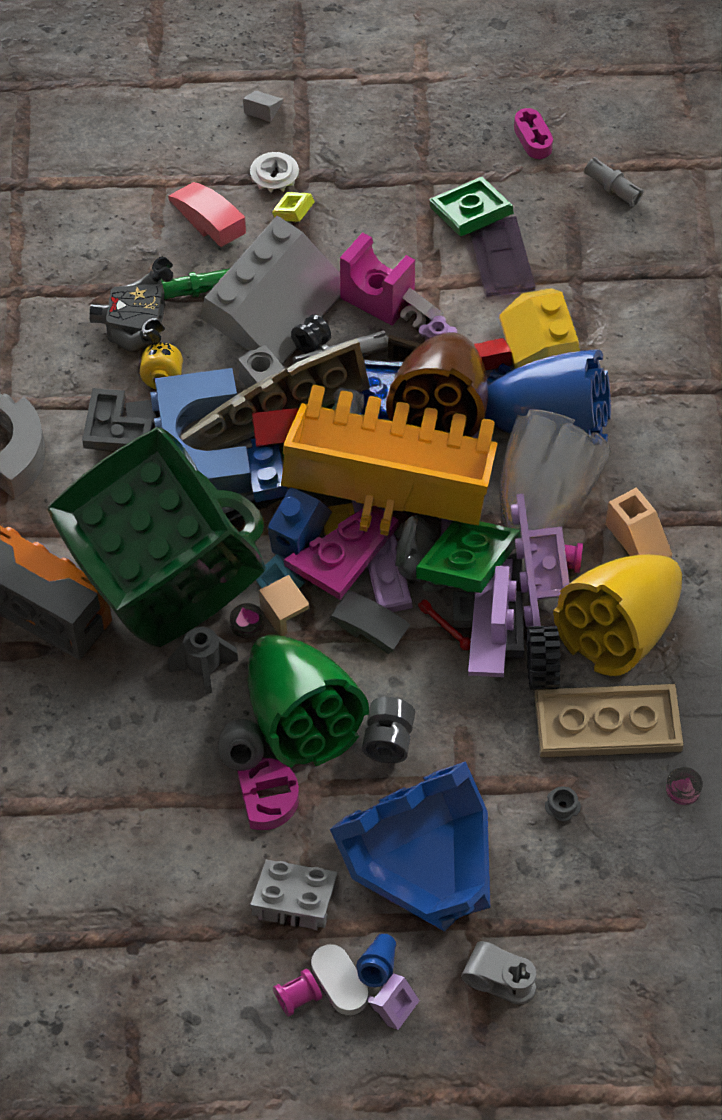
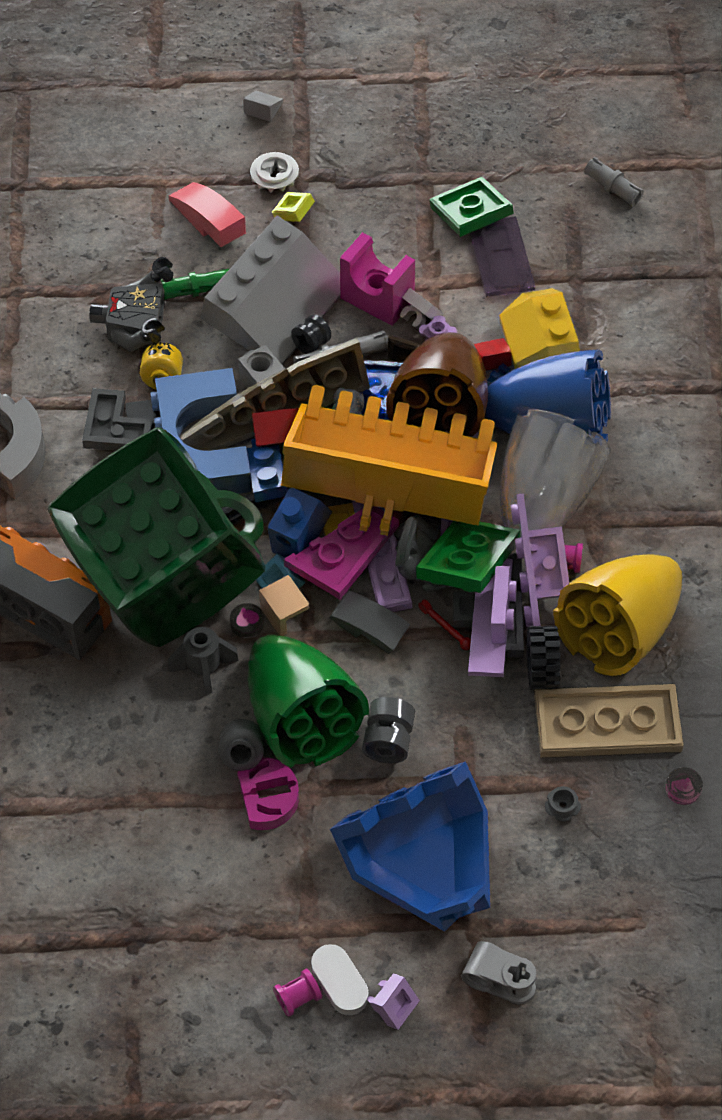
light grey hinge [250,859,338,930] -> none
blue cone [356,934,396,988] -> none
dark pink beam [514,108,553,159] -> none
light nougat slope [605,487,672,558] -> none

